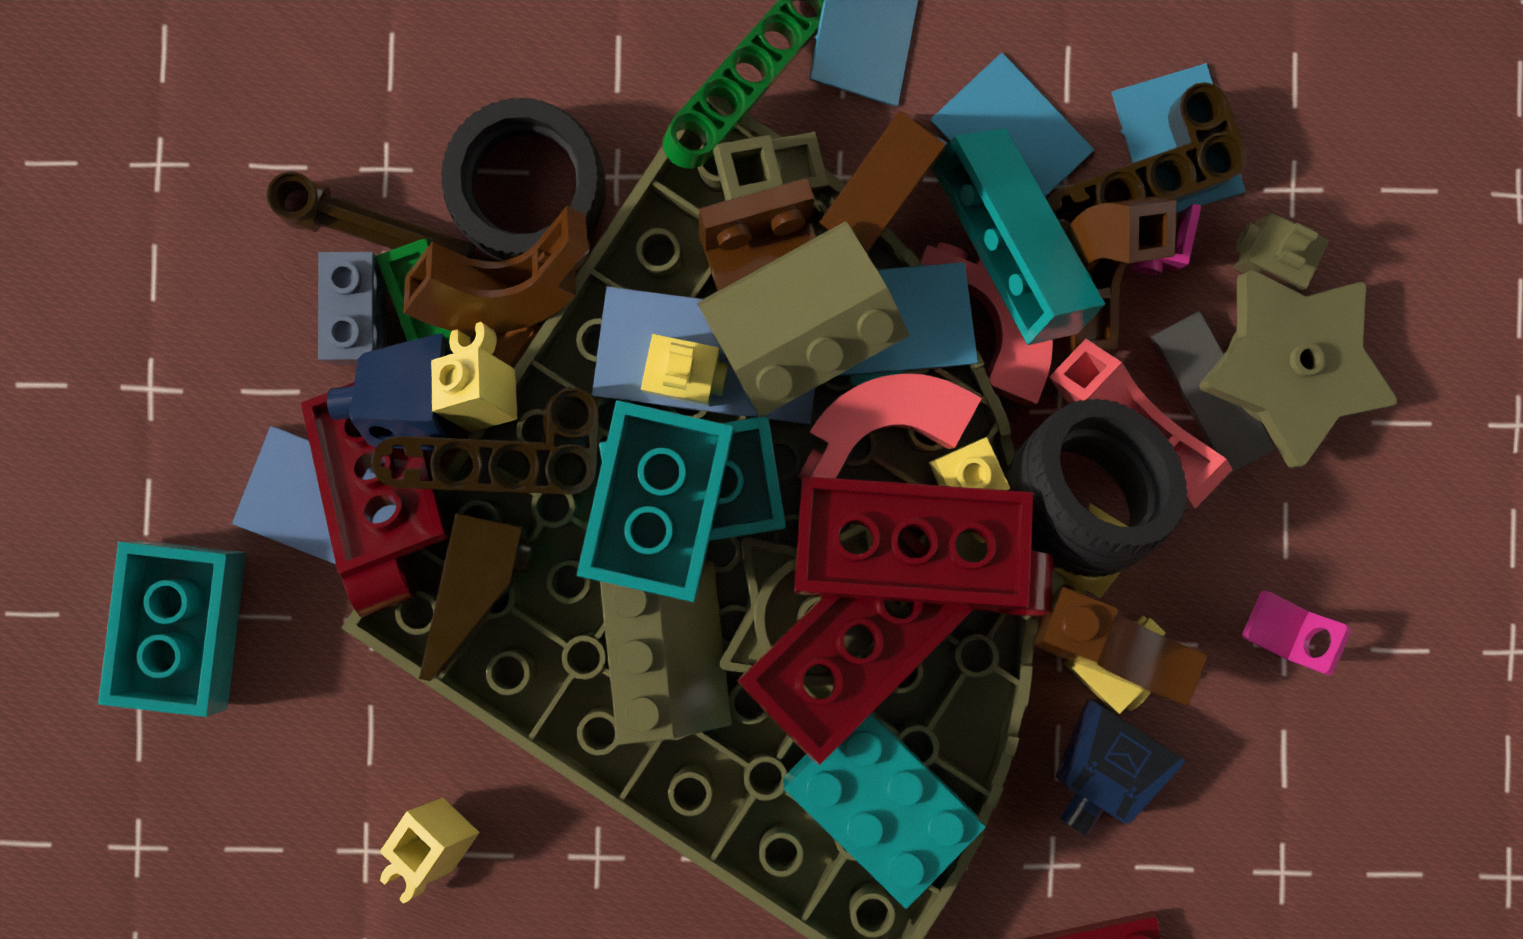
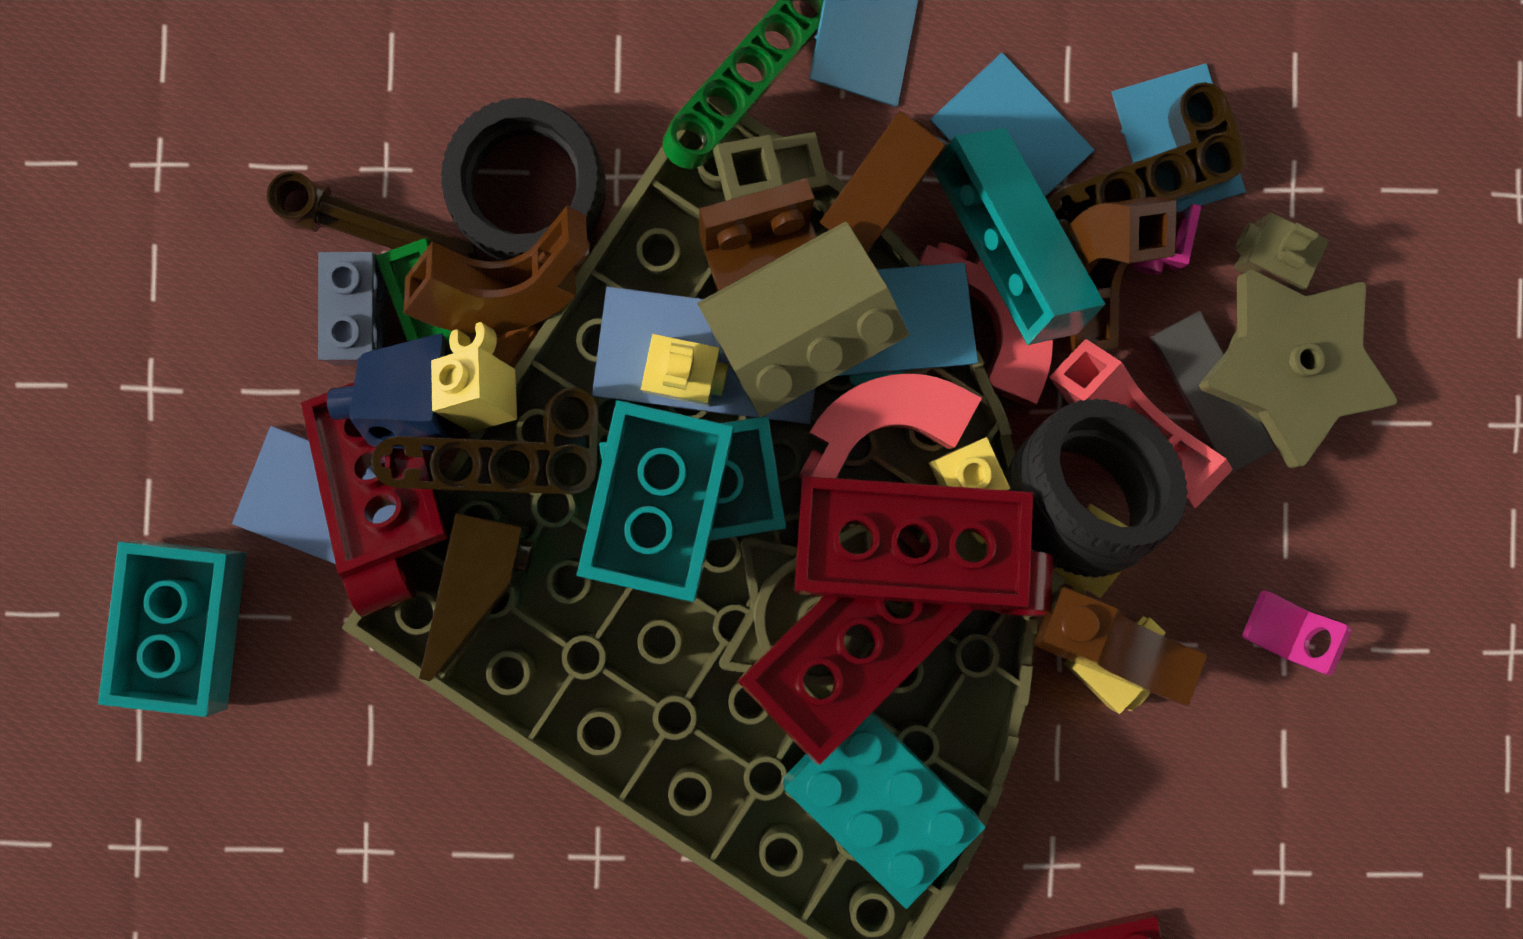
light yellow brick [380,797,480,904] -> none
olive slope [600,561,732,745] -> none
torso [1056,698,1185,837] -> none

